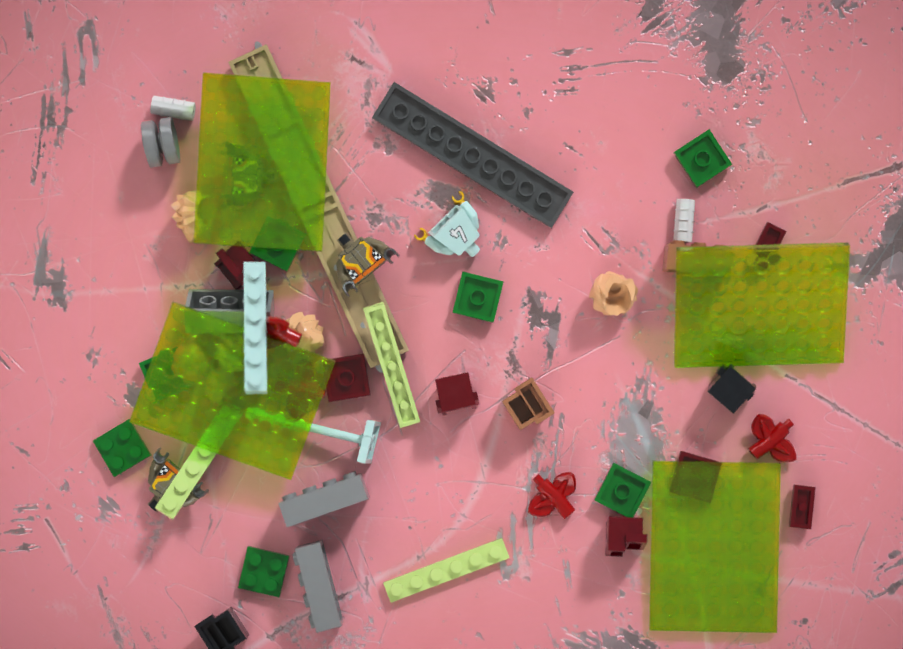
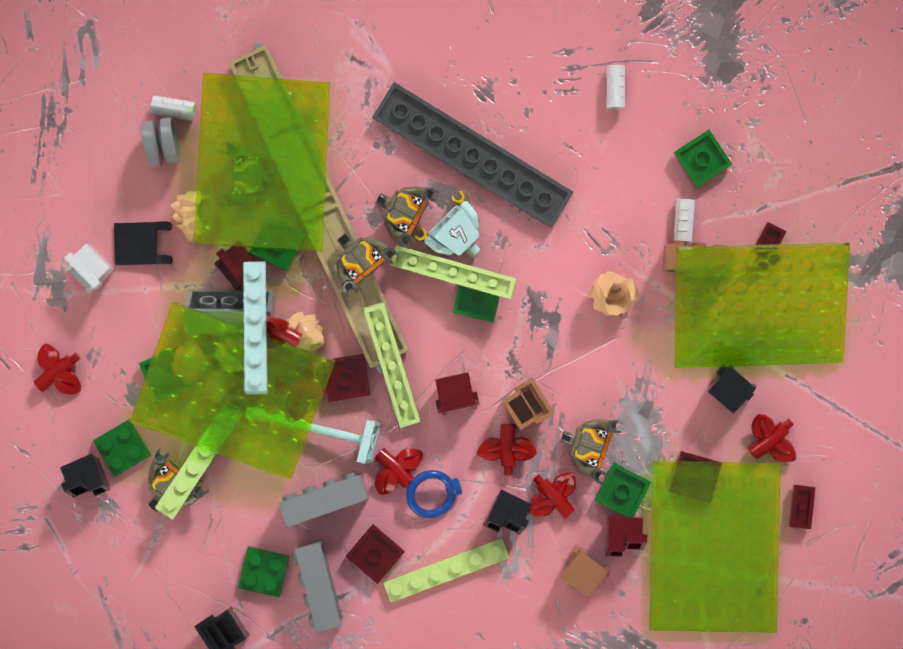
none -> red plant [34,344,81,395]
none -> black plate [60,454,111,498]
none -> white plate [64,244,115,293]
none -> black flag [114,221,172,265]
none -> dark red plate [345,524,405,584]
none -> red plant [374,448,423,495]
none -> torso [375,186,439,250]
none -> yellowish green plate [390,245,517,300]
none -> blue piece [406,470,462,518]
none -> red plant [477,424,537,475]
none -> black plate [483,489,532,535]
none -> torso [560,418,623,484]
none -> nougat plate [561,545,609,598]
none -> white axle [606,65,626,110]

